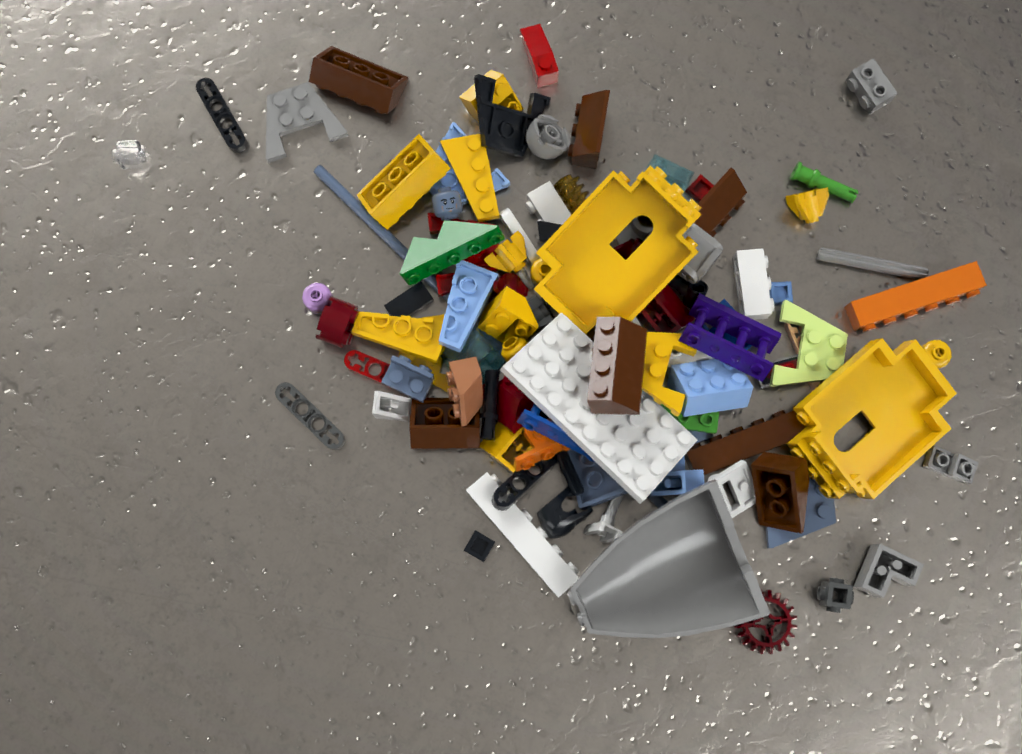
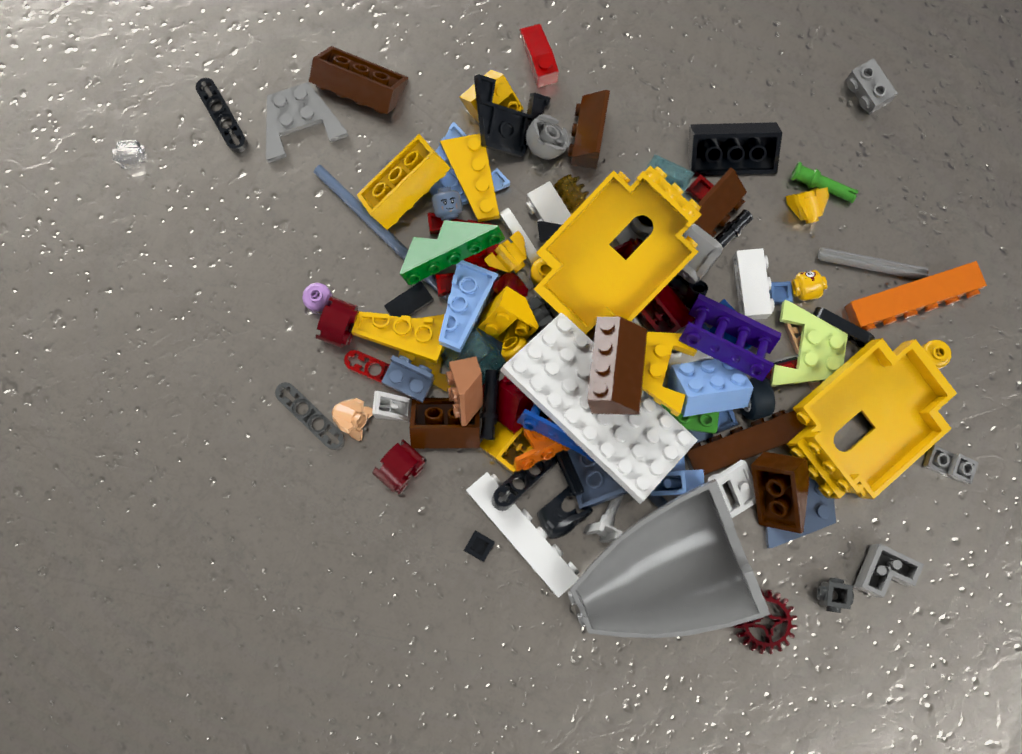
none -> light nougat brick [332,398,373,441]
none -> dark red brick [372,439,425,494]
none -> black slope [688,122,782,176]
none -> black pin [715,209,754,248]
none -> medium blue tile [716,410,739,434]
none -> black wheel [740,378,776,420]
none -> yellow head [792,270,827,301]
none -> black beam [813,307,875,348]

